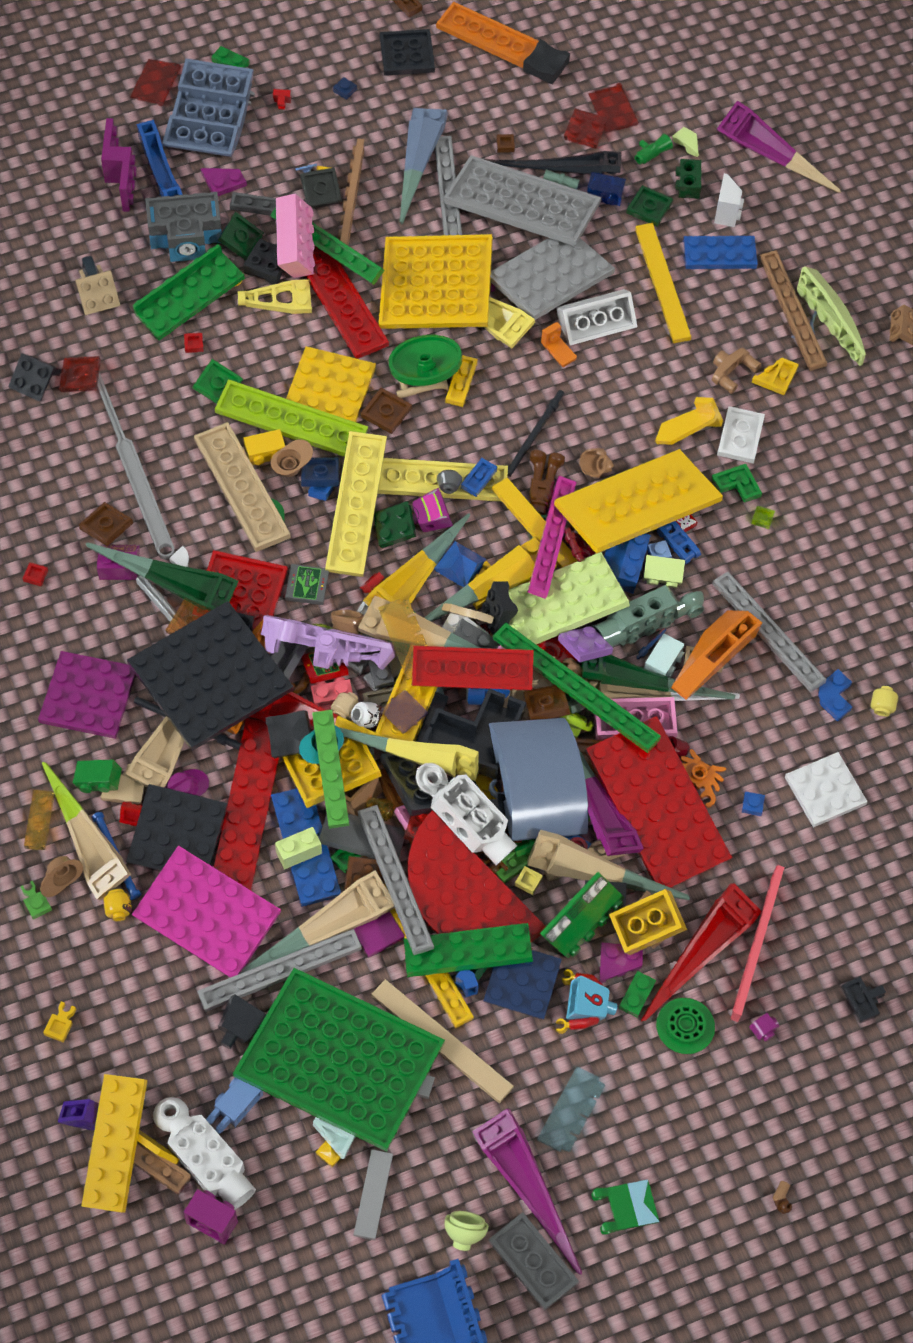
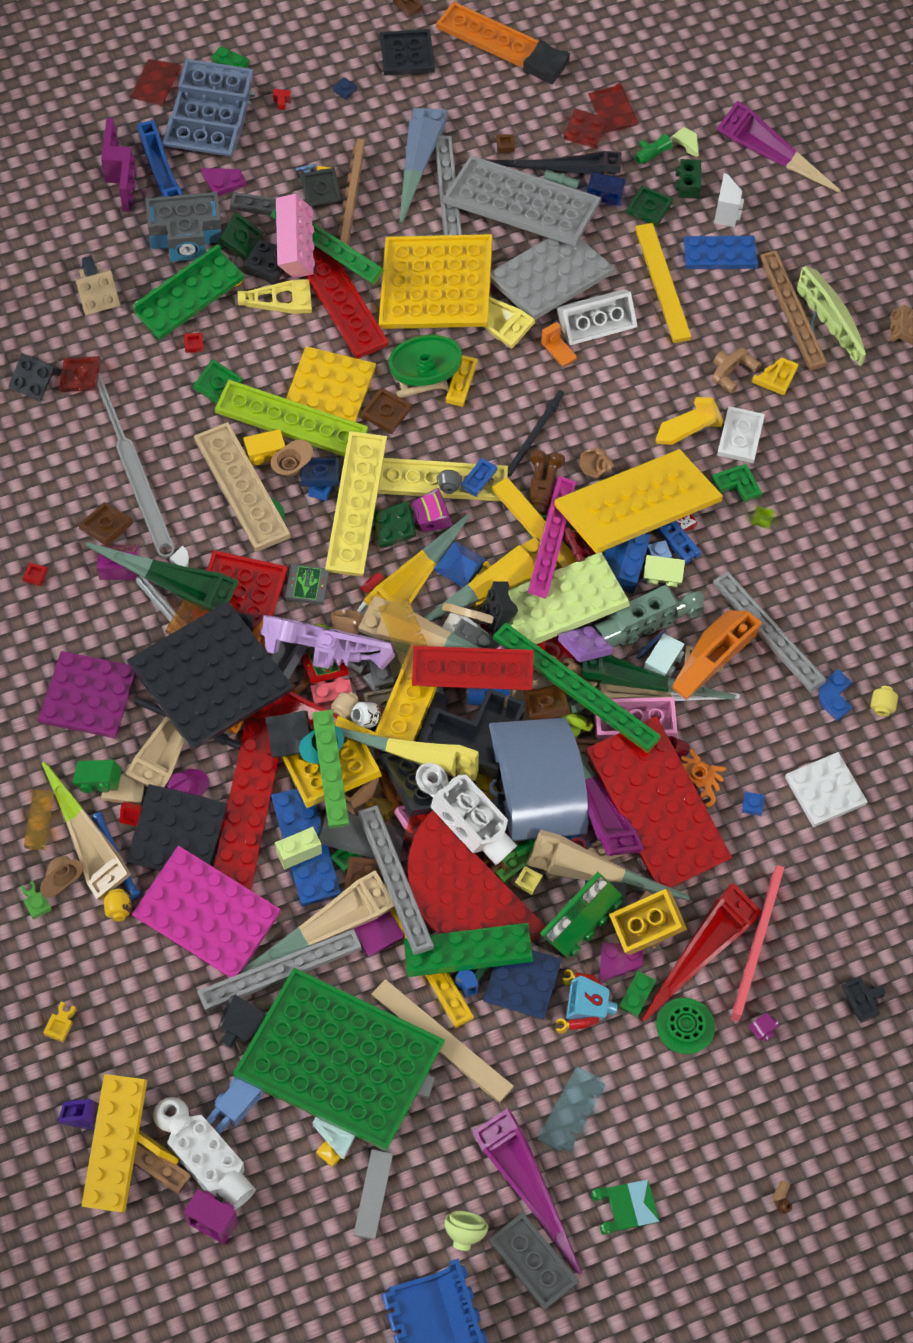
piece [380,690,428,734] -> none

